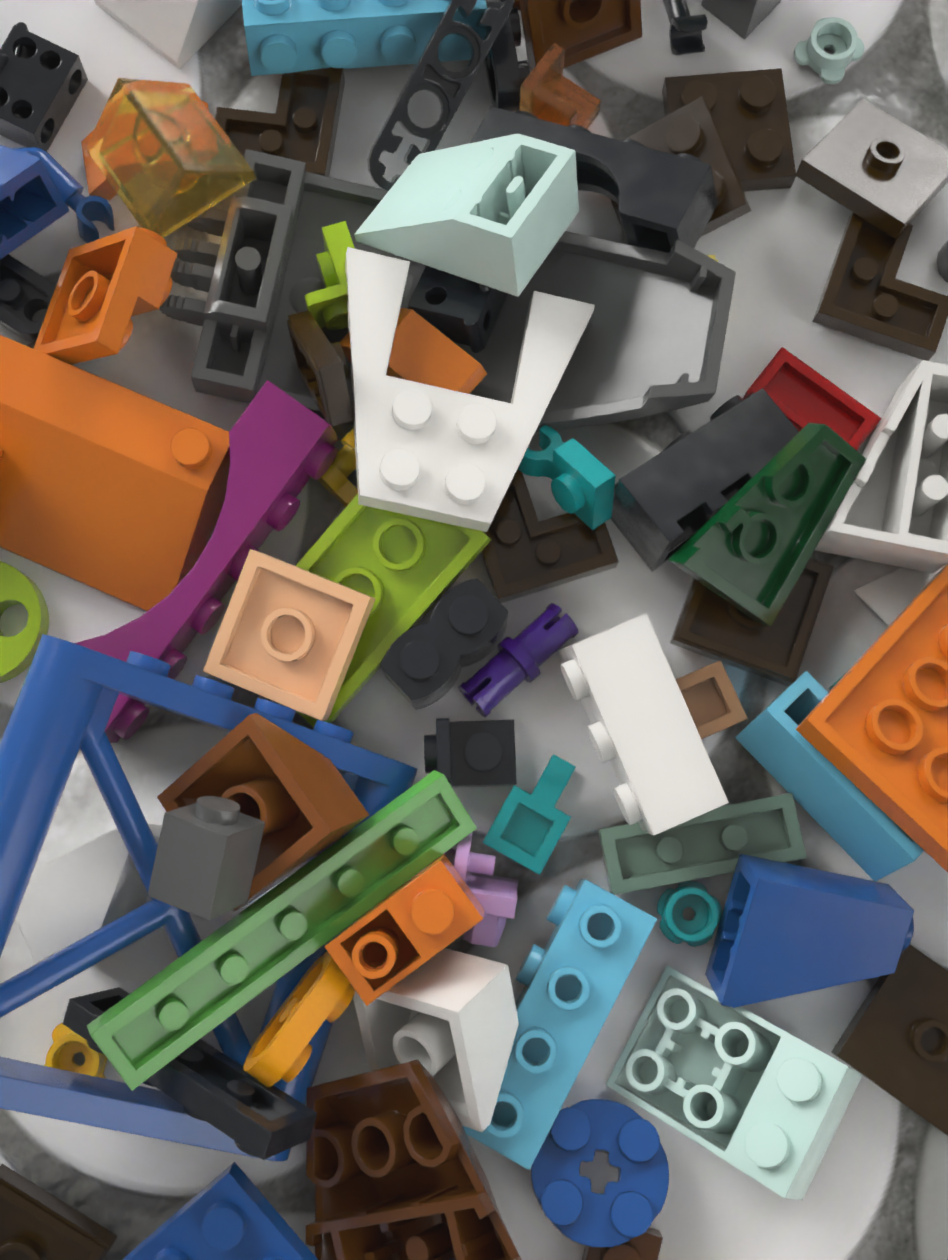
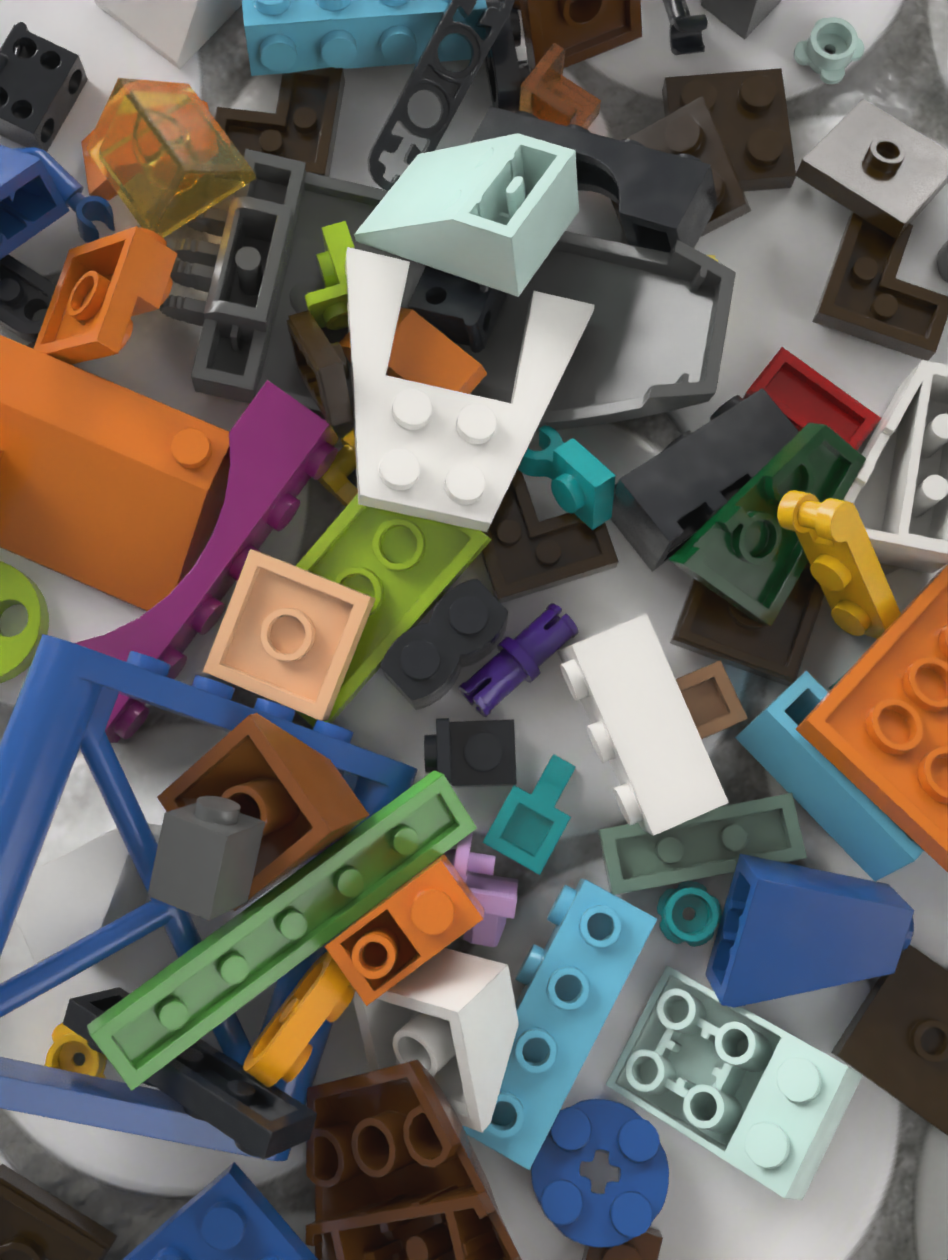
none -> yellow plate [777,490,901,639]

